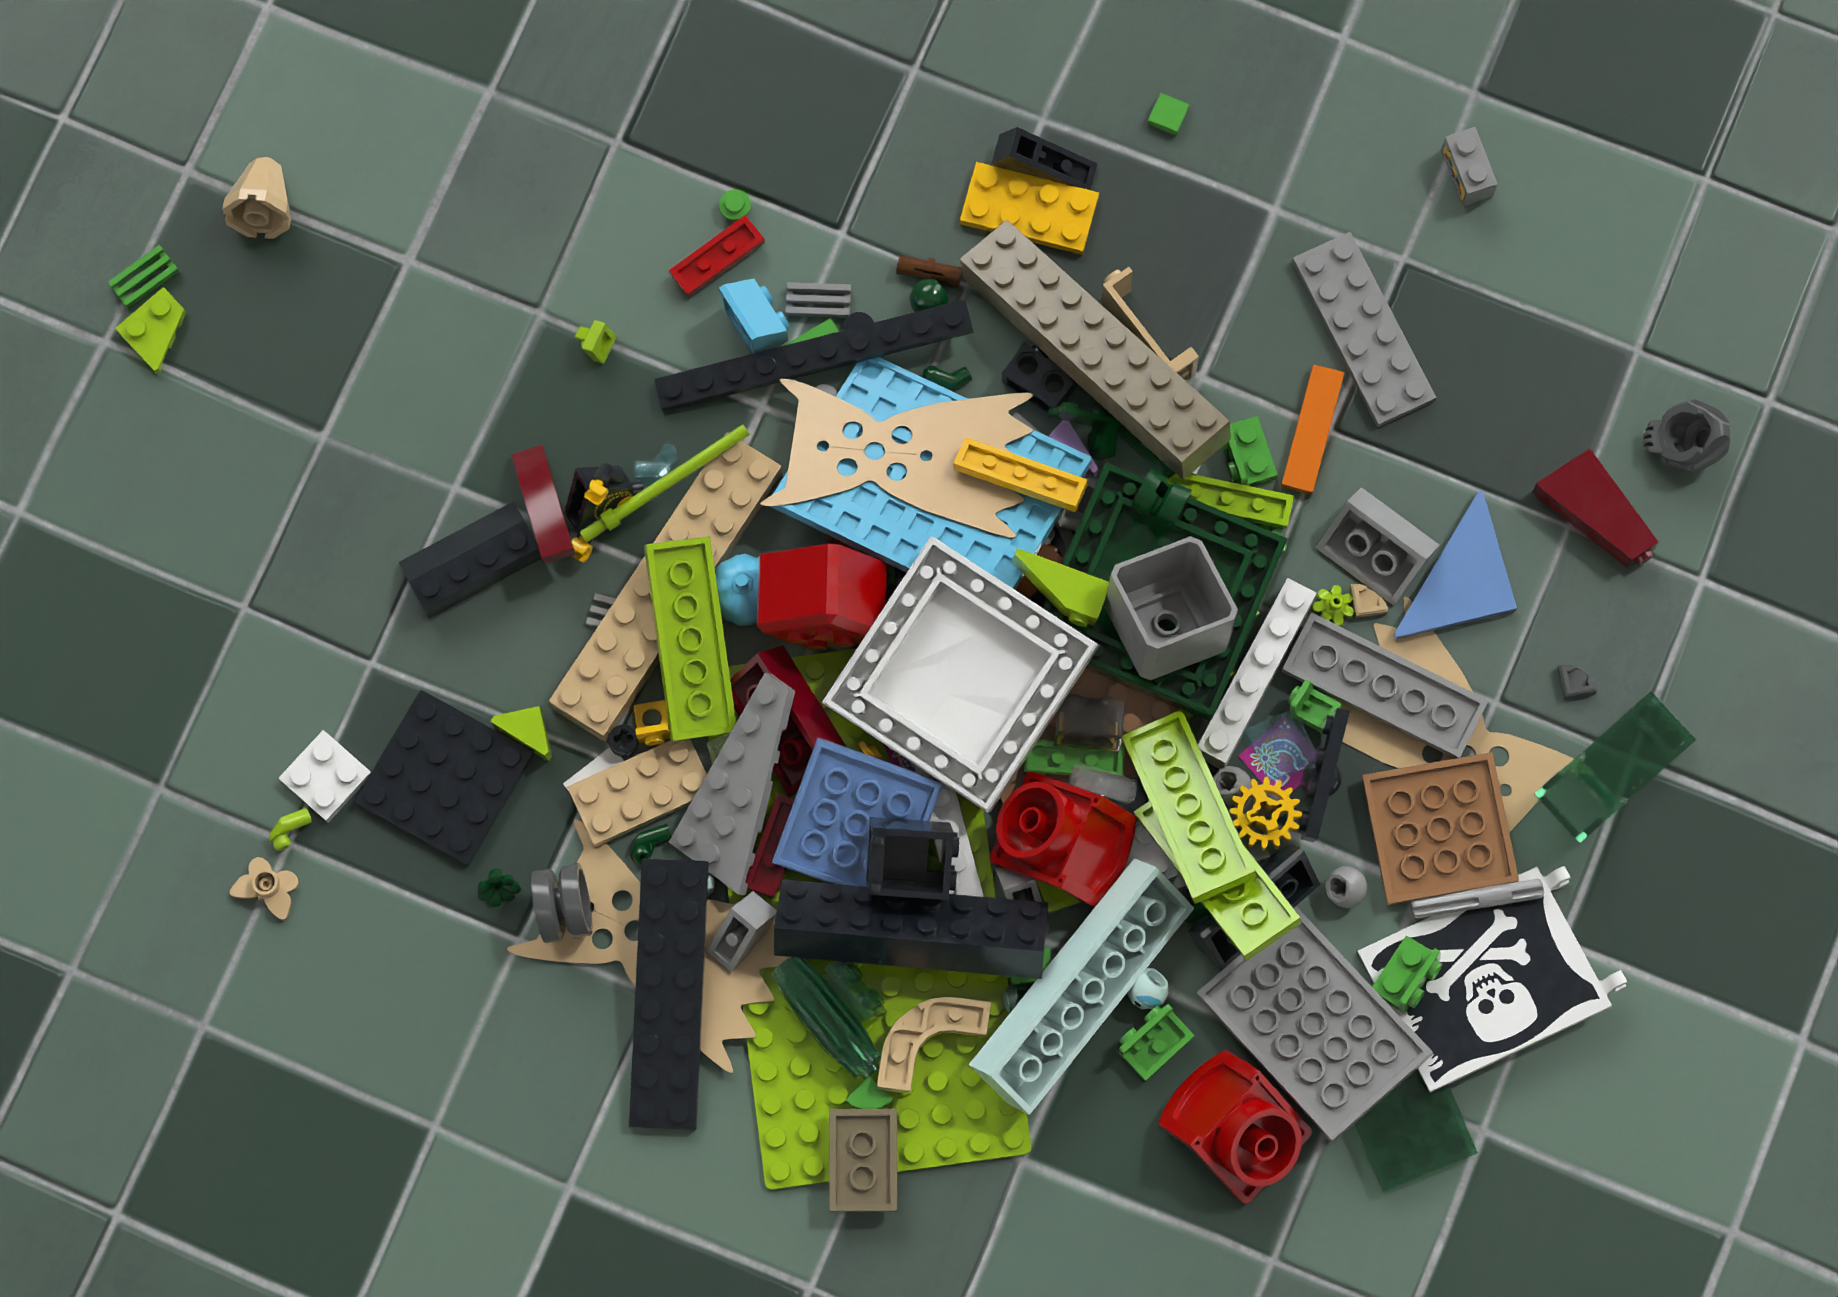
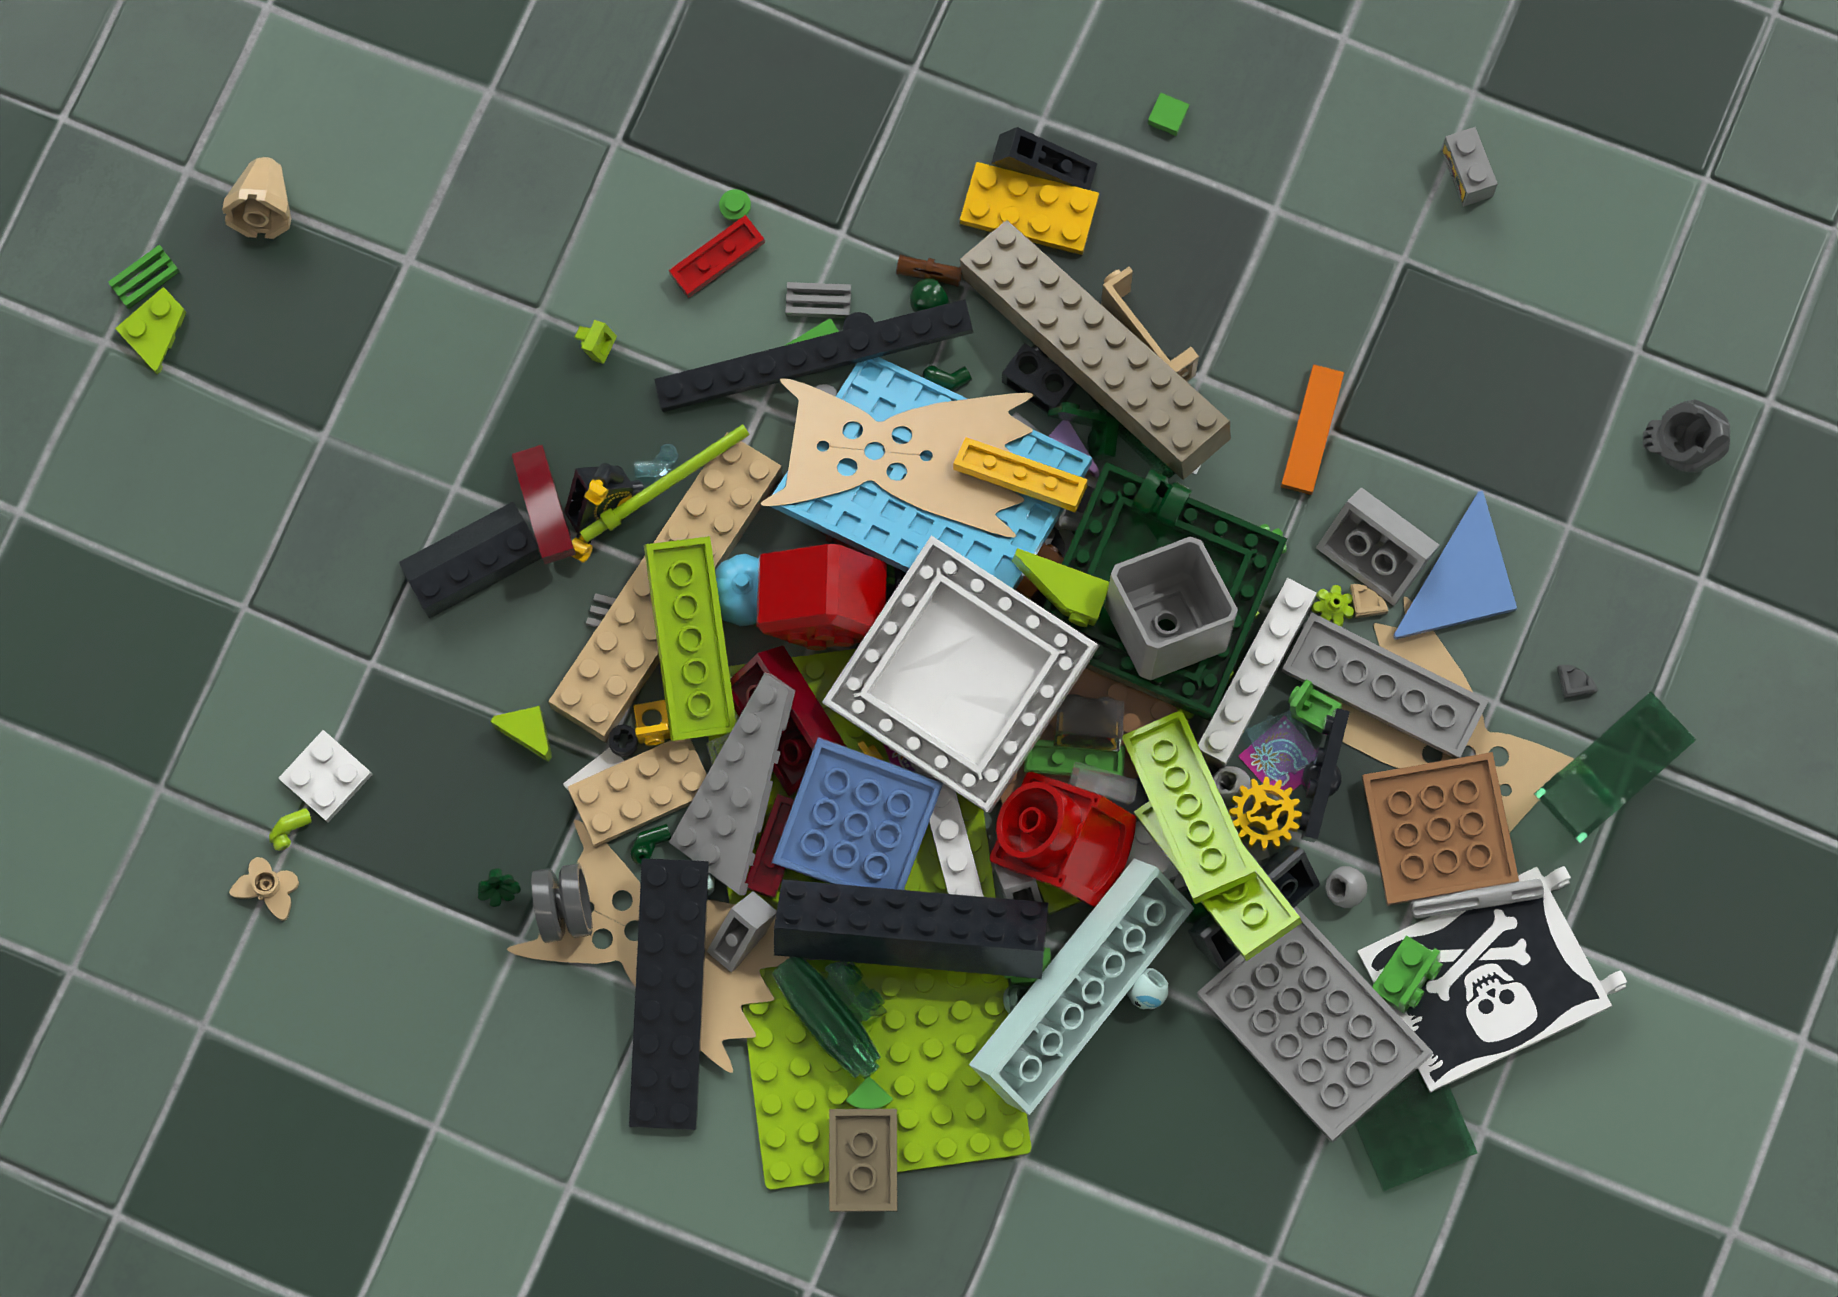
black plate [354,690,535,867] -> none
medium azure slope [719,279,790,354] -> none
black container [866,817,959,900] -> none
tan plate [877,997,991,1094] -> none
bright green bracket [1118,1004,1195,1082] -> none
red piece [1158,1050,1312,1204] -> none
lime plate [1165,469,1294,529] -> none
bright green bracket [1220,416,1278,486] -> none
light grey plate [1292,232,1436,428] -> none
dark red slope [1532,448,1659,567] -> none

